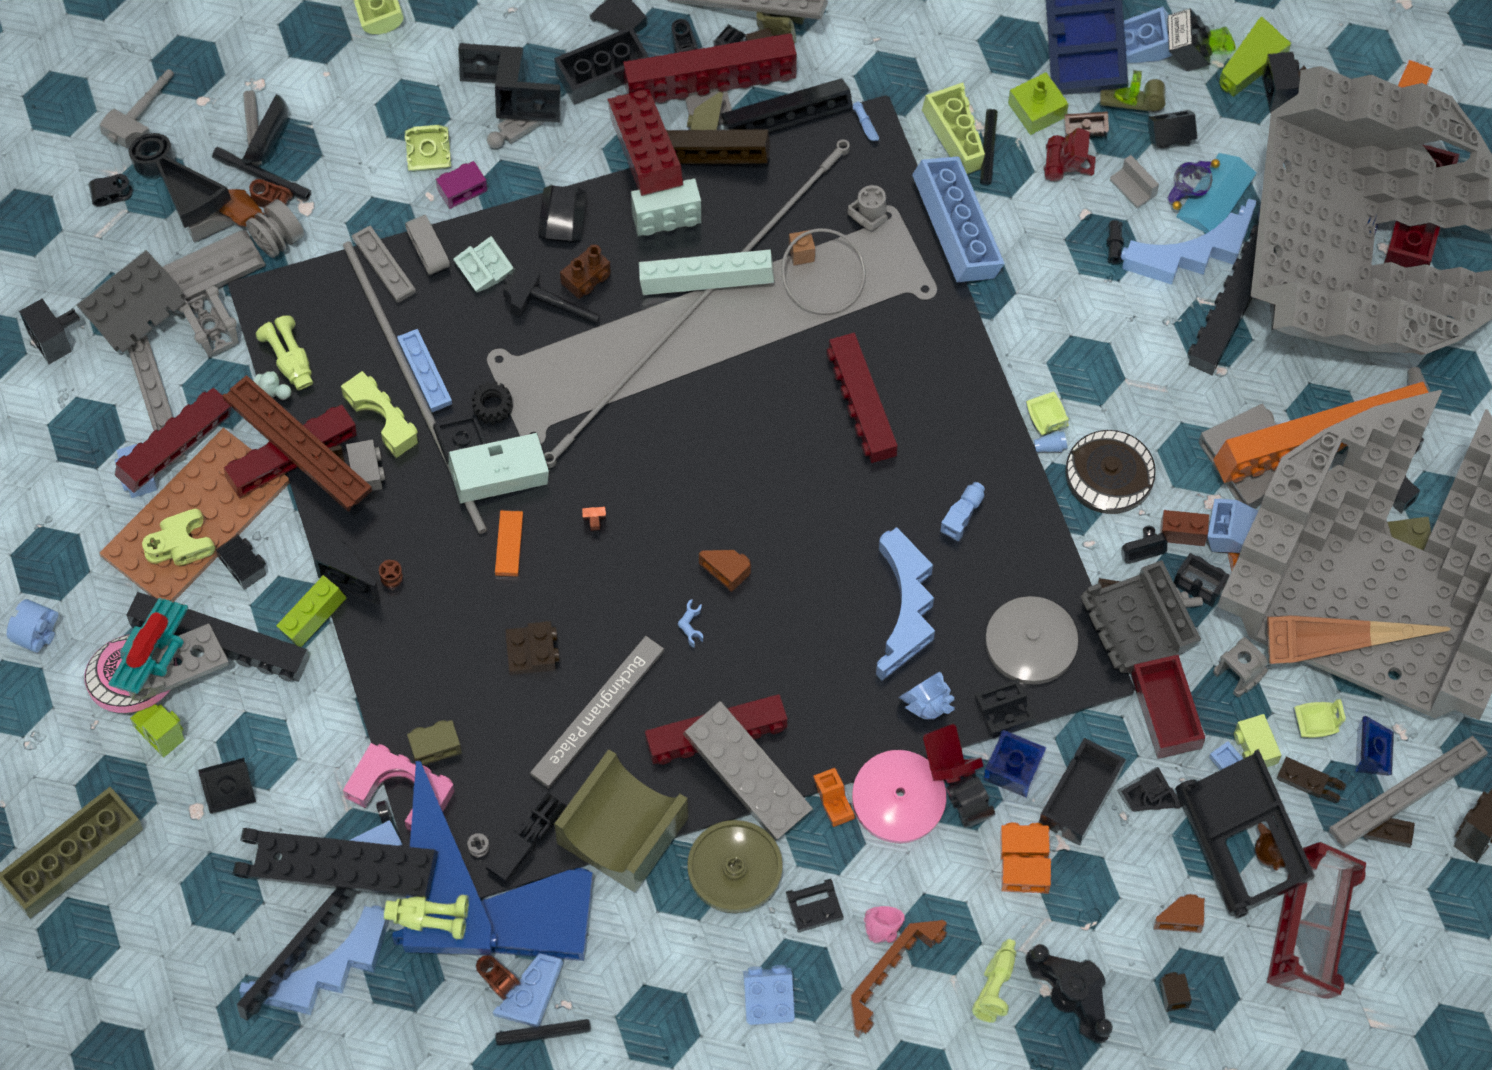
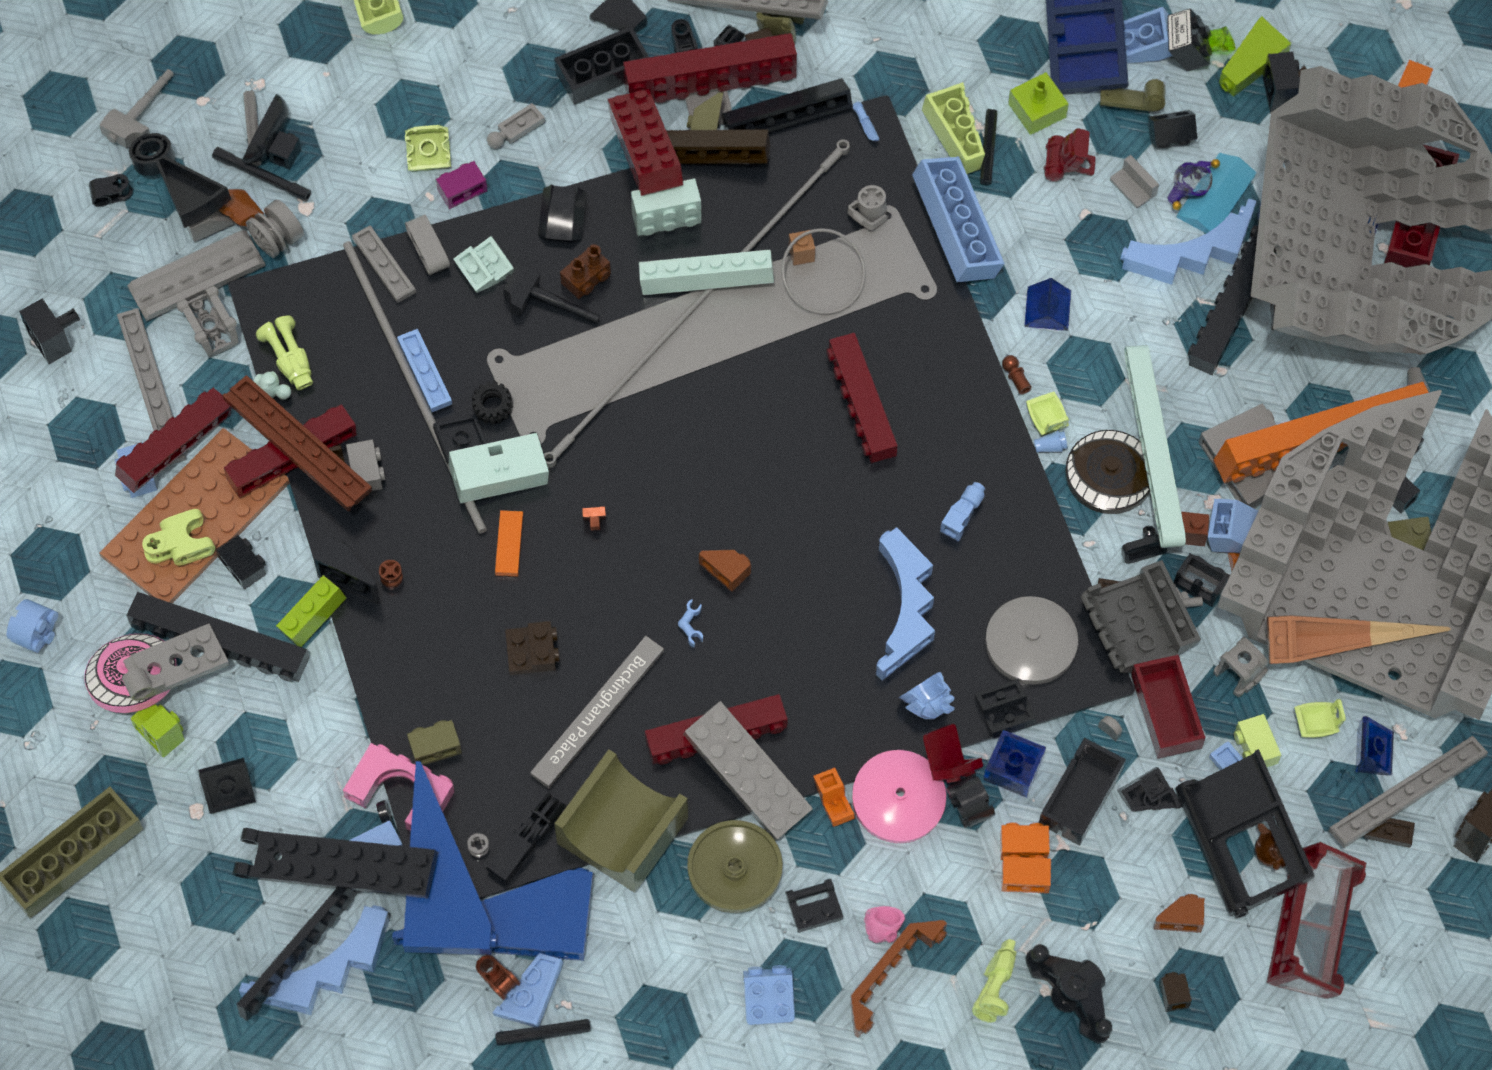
dark grey slope [76,250,186,352] -> none
teal piece [108,598,189,694] -> none
copper piece [249,179,293,208] -> none
yellowish green arch [341,371,418,458] -> none
yellowish green piece [384,895,469,940] -> none
black bracket [458,43,561,123] -> none
brick [1064,112,1109,138] -> none
black pin [1106,220,1124,264] -> none
clear neon green tile [1114,70,1142,105] -> none
dark brown hinge [1276,757,1346,803] -> none
none -> black brick [268,131,301,170]
none -> copper pin [1002,355,1032,395]
none -> clear blue slope [1024,278,1071,331]
none -> light grey tile [1098,716,1122,741]
none -> light aqua beam [1124,345,1186,548]

